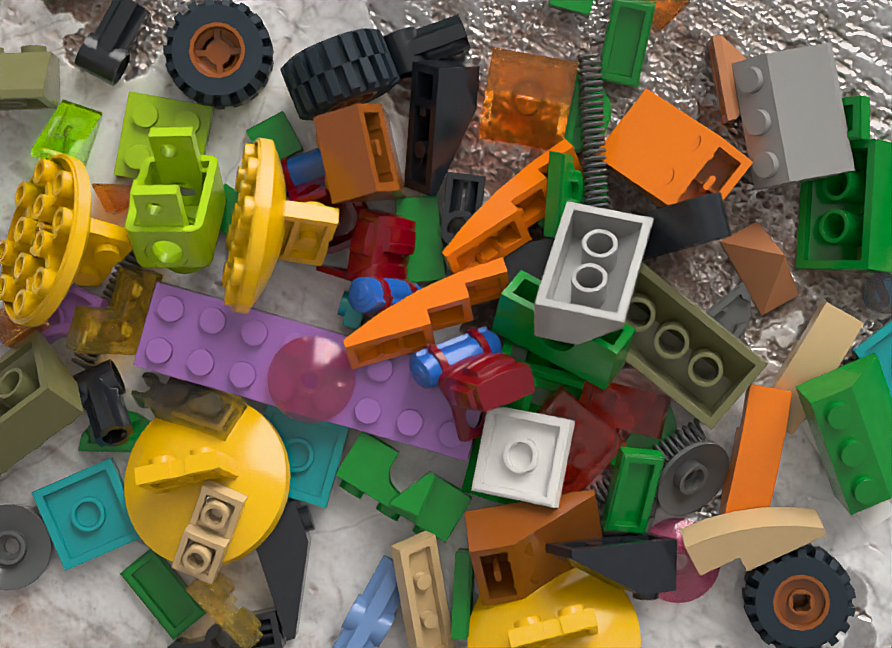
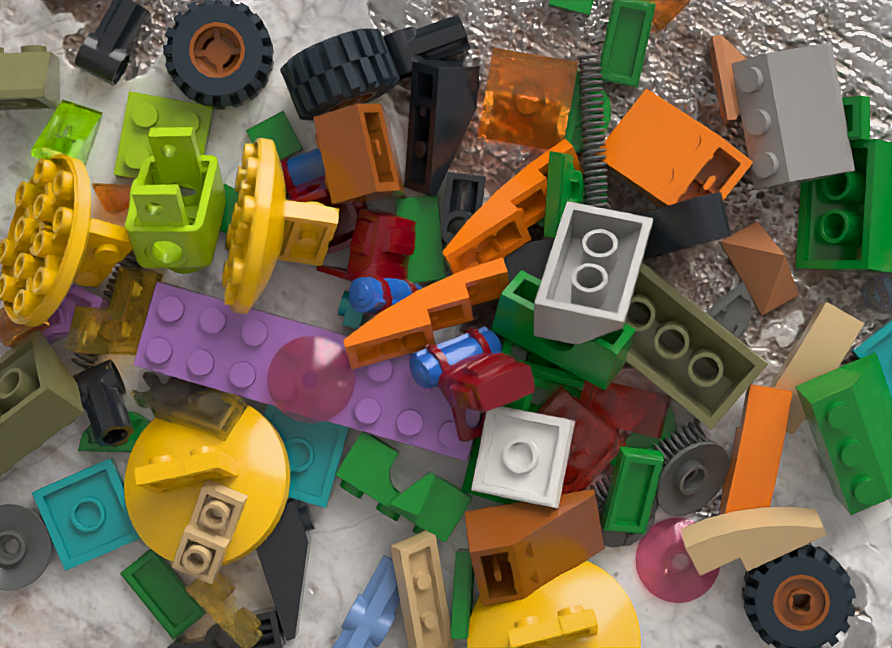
black slope [546,533,677,600] -> none

